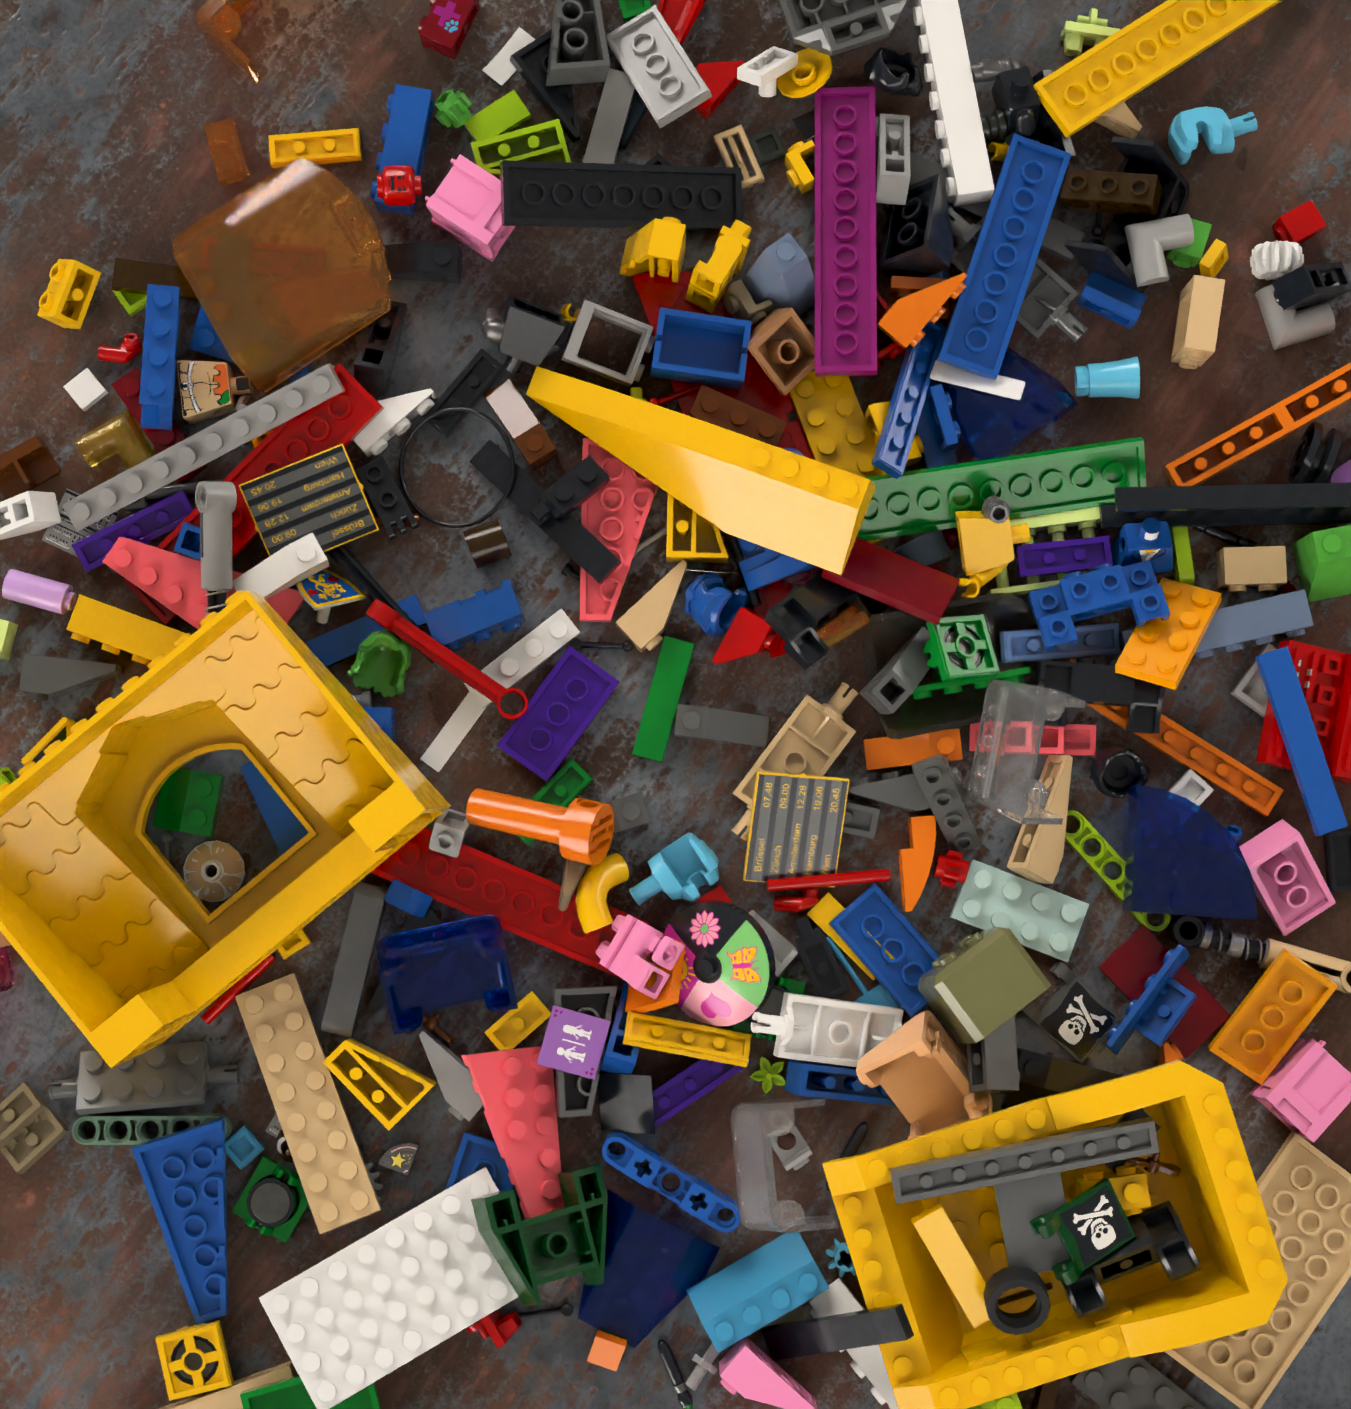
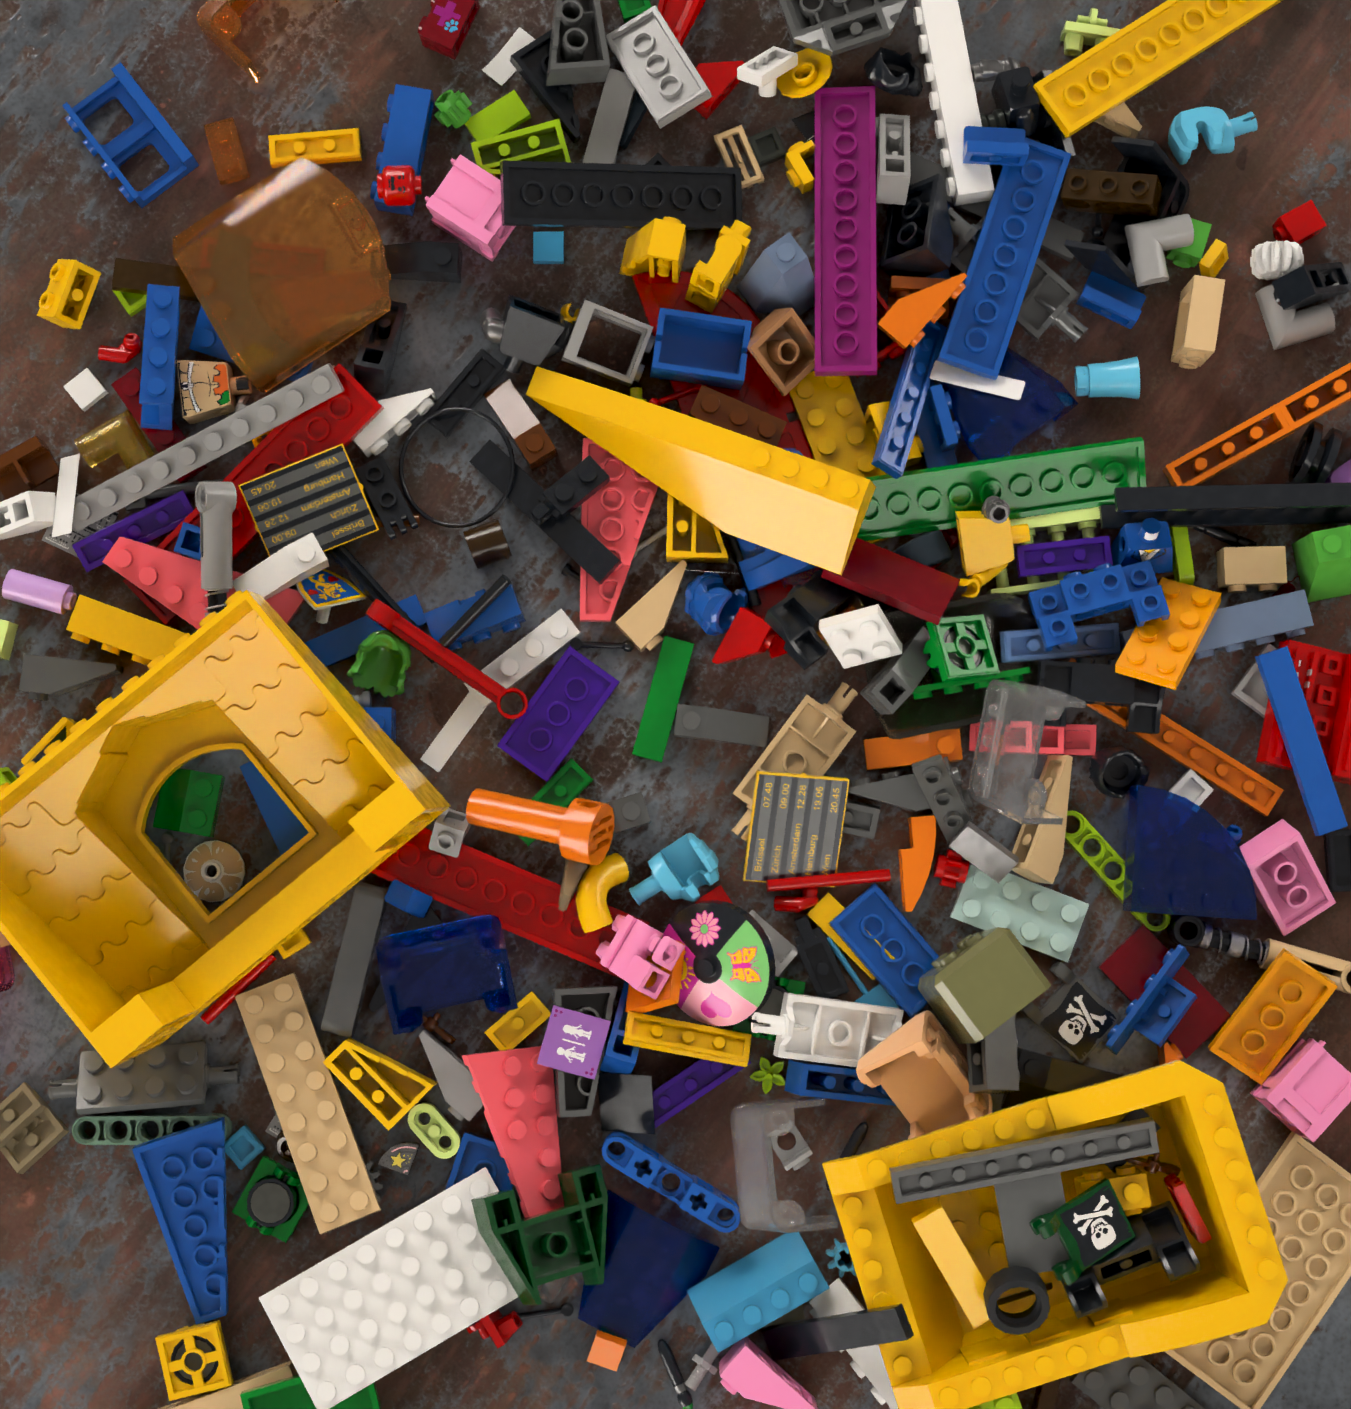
dark tan bracket [722,279,773,326] -> none
none -> white sticker [52,453,80,537]
none -> blue window [62,62,199,209]
none -> yellowish green plate [408,1102,461,1159]
none -> black bar [439,574,512,648]
none -> dark azure tile [533,231,564,264]
none -> white plate [819,604,902,669]
none -> flat silver tile [949,821,1019,883]
none -> blue panel [963,126,1029,166]
none -> red tile [1163,1172,1212,1244]

